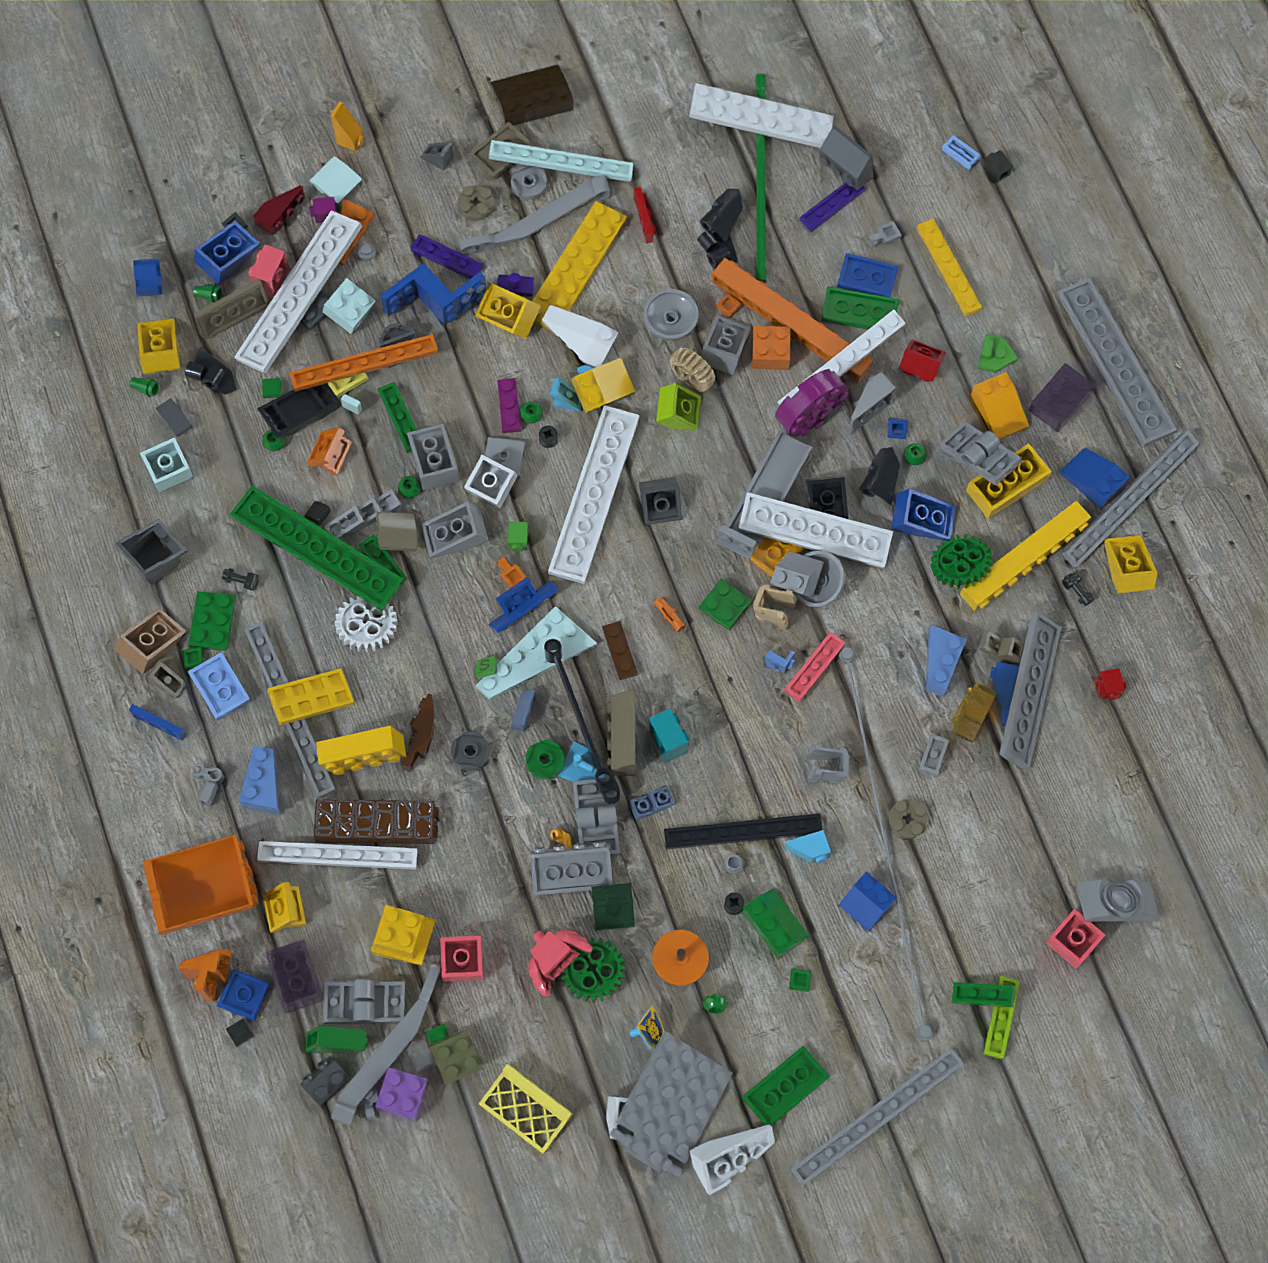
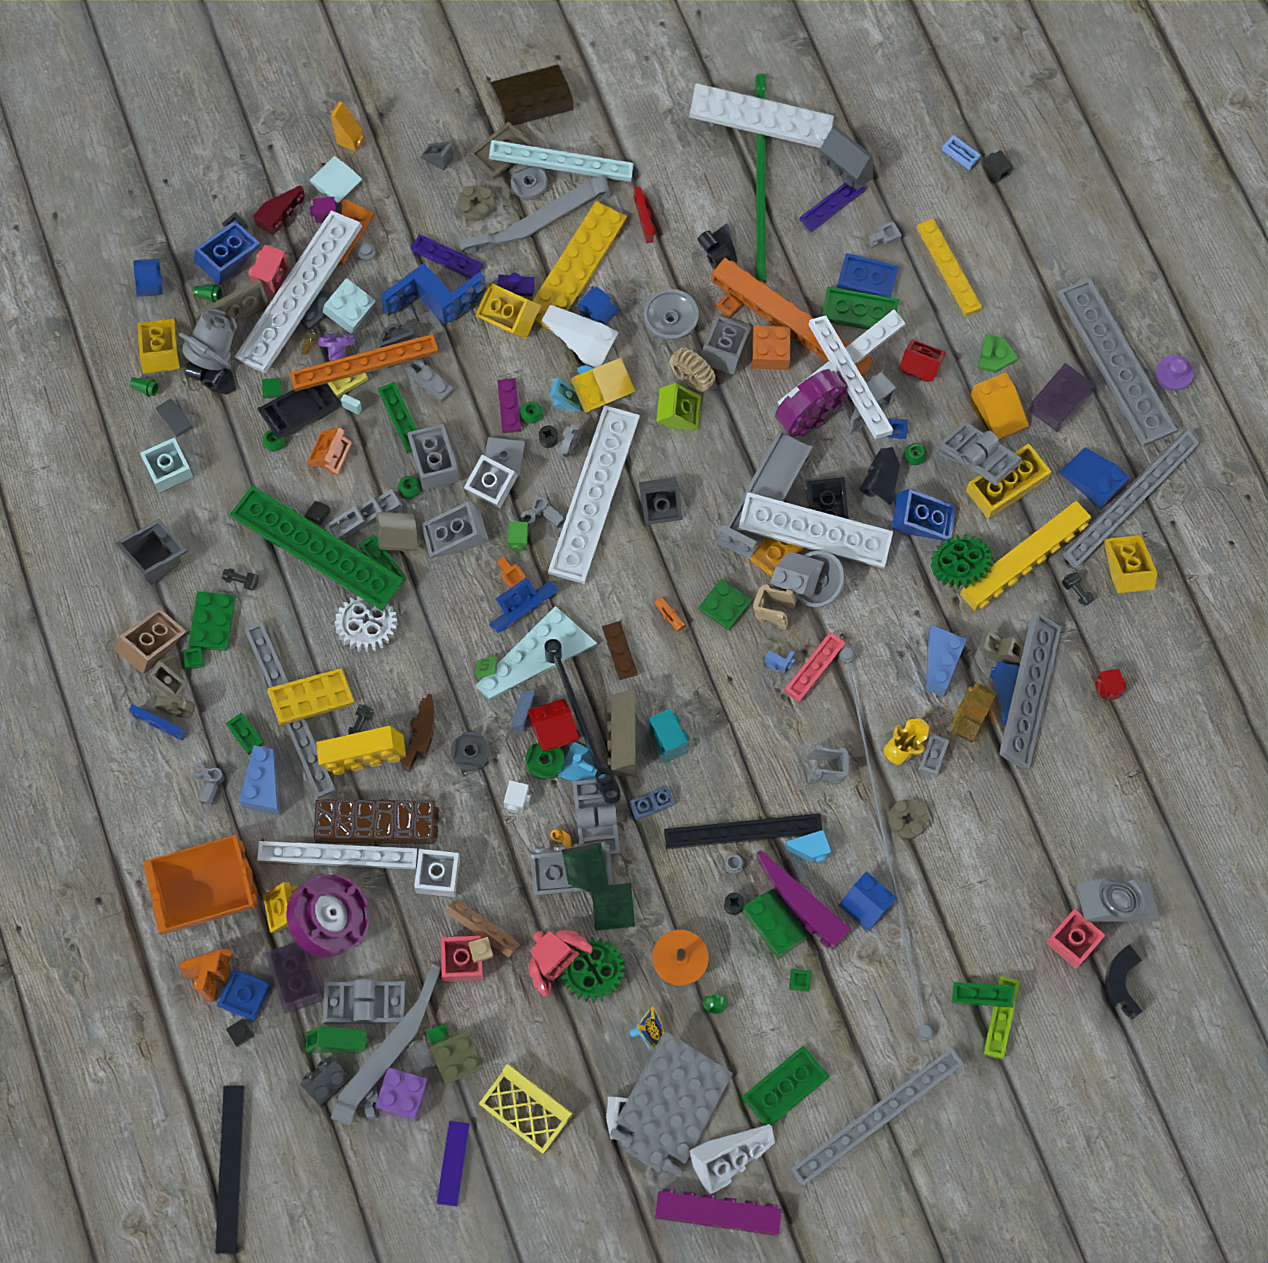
light blue plate [188,652,251,721] -> none
yellow piece [371,905,436,966] -> none
black panel [700,188,743,242] -> none
none -> dark tan plate [155,695,196,718]
none -> light grey piece [179,309,237,370]
none -> black tile [215,1086,245,1254]
none -> green plate [225,712,264,755]
none -> magenta piece [286,873,370,958]
none -> clear yellow piece [302,328,318,355]
none -> medium lavender plate [318,334,355,361]
none -> pearl dark grey bar [348,704,374,735]
none -> light grey hinge [404,359,453,403]
none -> white brick [414,849,460,897]
none -> dark purple tile [437,1121,470,1207]
none -> medium nougat plate [445,899,521,957]
none -> tan plate [468,937,494,963]
none -> white brick [503,781,531,813]
none -> light grey bar [521,497,566,528]
none -> red slope [528,698,579,752]
none -> light grey plate [556,422,582,460]
none -> clear green slope [562,843,609,892]
none -> blue brick [576,286,619,325]
none -> magenta brick [655,1188,782,1236]
none -> magenta slope [757,850,851,950]
none -> white plate [808,316,893,439]
none -> yellow head [883,718,929,765]
none -> black arch [1105,944,1143,1020]
none -> medium lavender plate [1156,355,1194,391]

